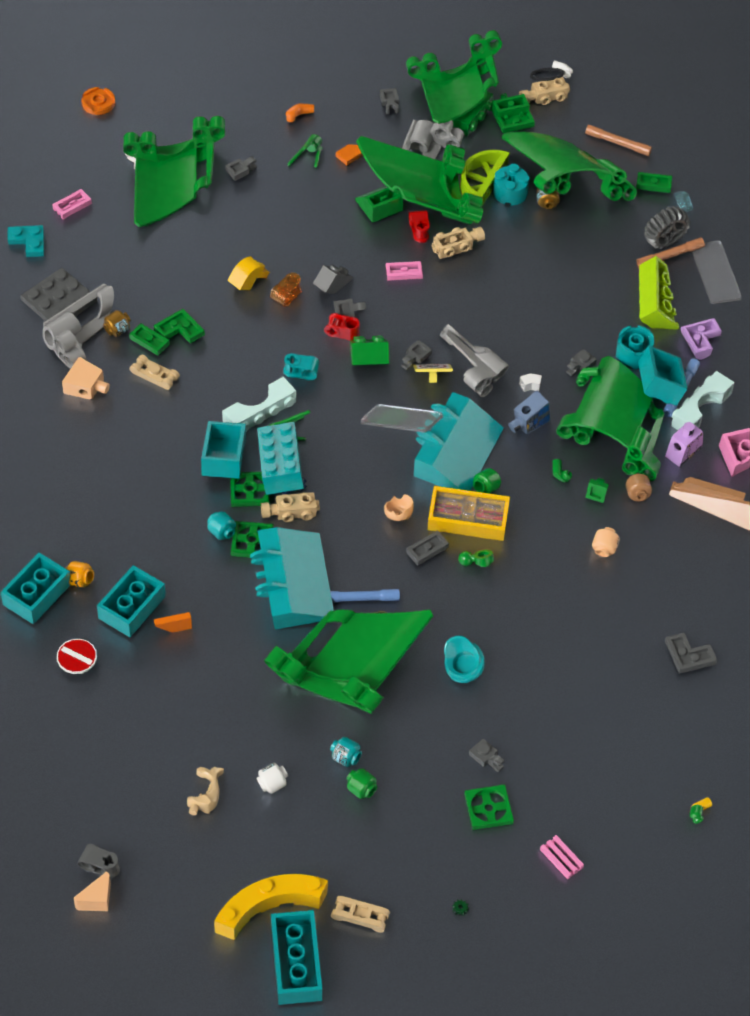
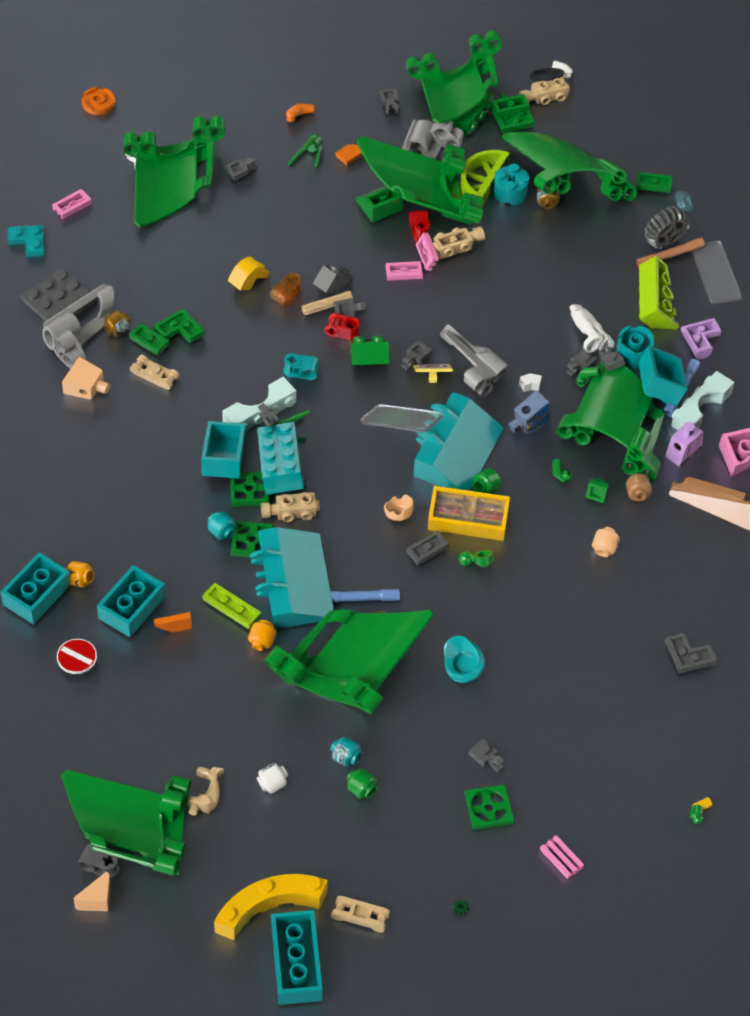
nougat piece [585,125,652,156] -> none
none -> green panel [61,770,192,876]
none -> lime plate [202,583,261,630]
none -> light orange head [248,620,277,651]
none -> dark grey plate [258,403,279,427]
none -> tan axle [302,291,353,315]
none -> bright pink tile [416,233,439,271]
none -> white piece [570,304,614,353]
none -> dark grey plate [598,347,625,372]

